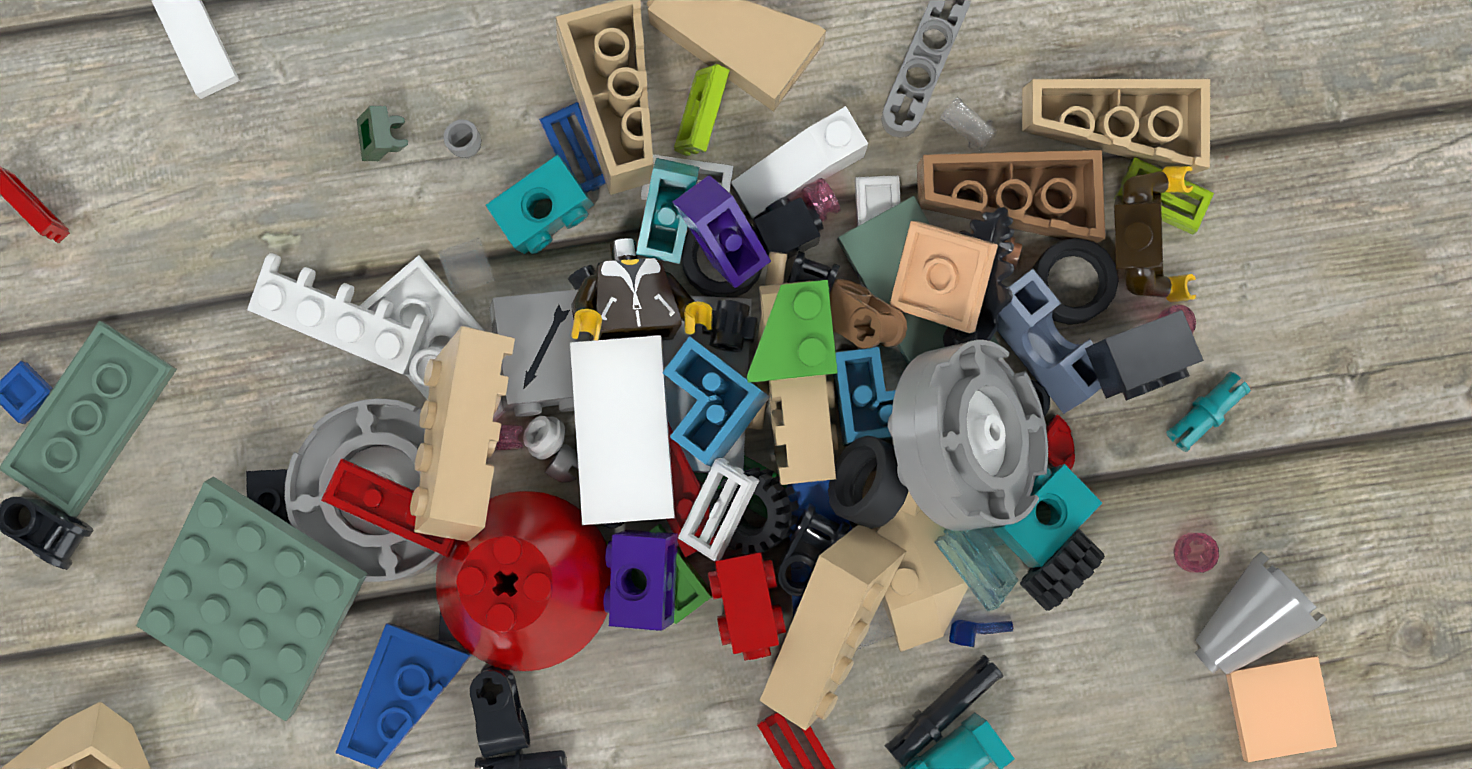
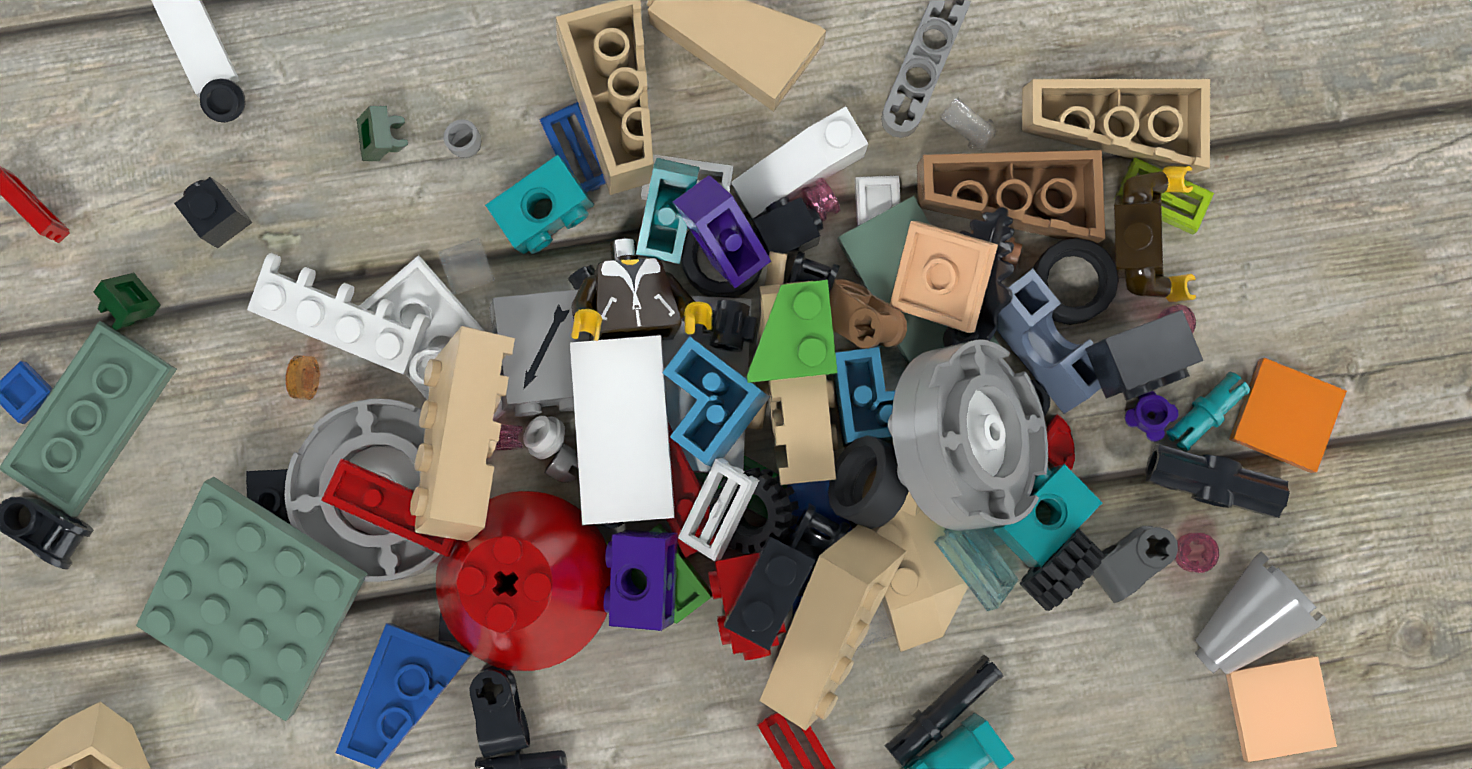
lime tile [674,64,730,156] -> none
clear blue hand [949,620,1014,647] -> none
none -> dark green tile [93,273,161,330]
none -> black brick [174,177,253,249]
none -> black plate [200,78,246,123]
none -> clear orange tile [286,355,320,400]
none -> black brick [724,537,815,651]
none -> dark grey piece [1092,526,1178,603]
none -> dark purple plate [1124,391,1179,442]
none -> black piece [1145,444,1290,518]
none -> orange tile [1229,358,1347,473]

